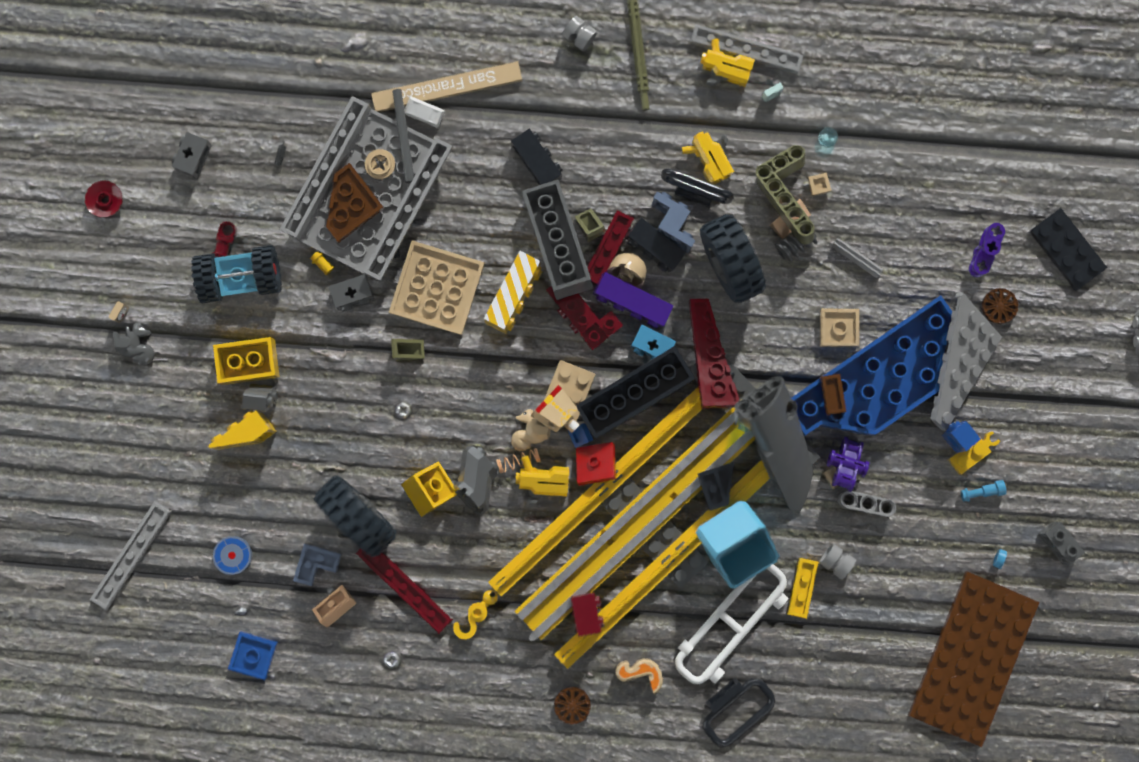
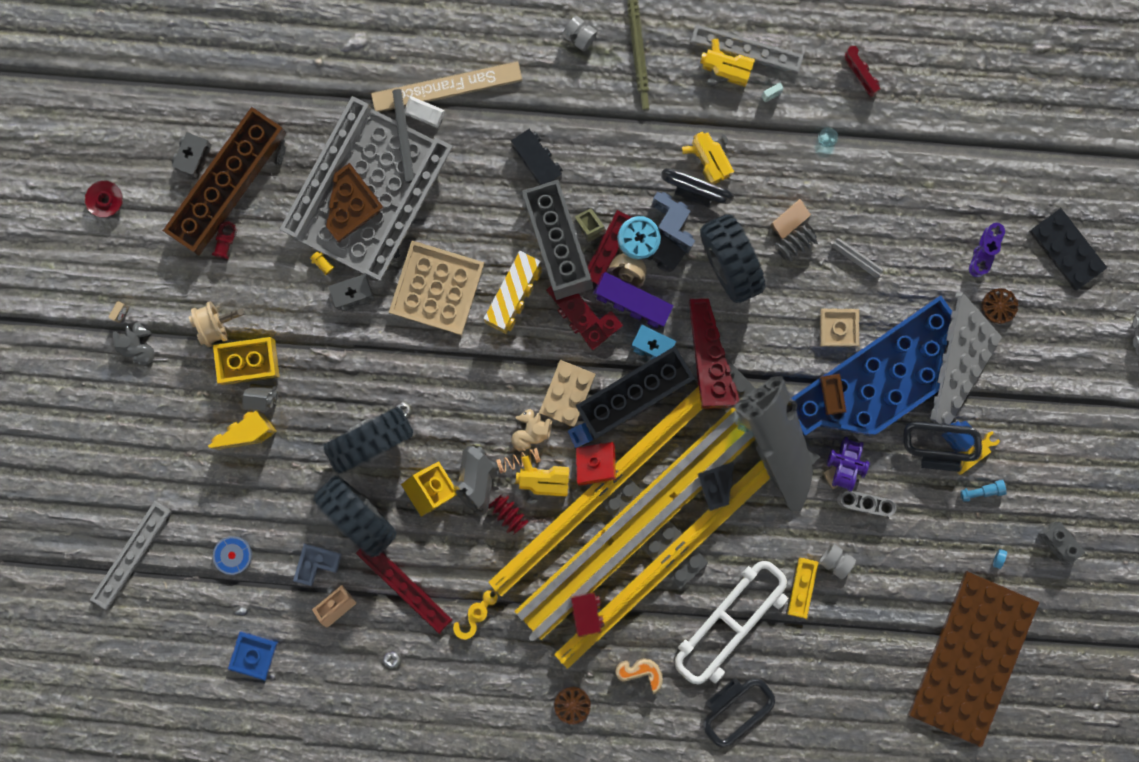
black plate [191,245,282,304] -> none
tan gear [365,149,395,180] -> none
olive slope [391,339,425,361] -> none
tan torso [531,385,579,433] -> none
medium azure plate [696,501,780,588] -> none
olive beam [756,145,814,244] -> none
tan plate [807,172,832,197] -> none
none -> reddish brown brick [162,107,287,256]
none -> tan wheel [189,301,245,348]
none -> black wheel [323,407,413,474]
none -> dark red piece [488,494,529,536]
none -> medium azure wheel [617,216,661,260]
none -> dark red plate [844,45,881,98]
none -> black bar [903,422,982,472]

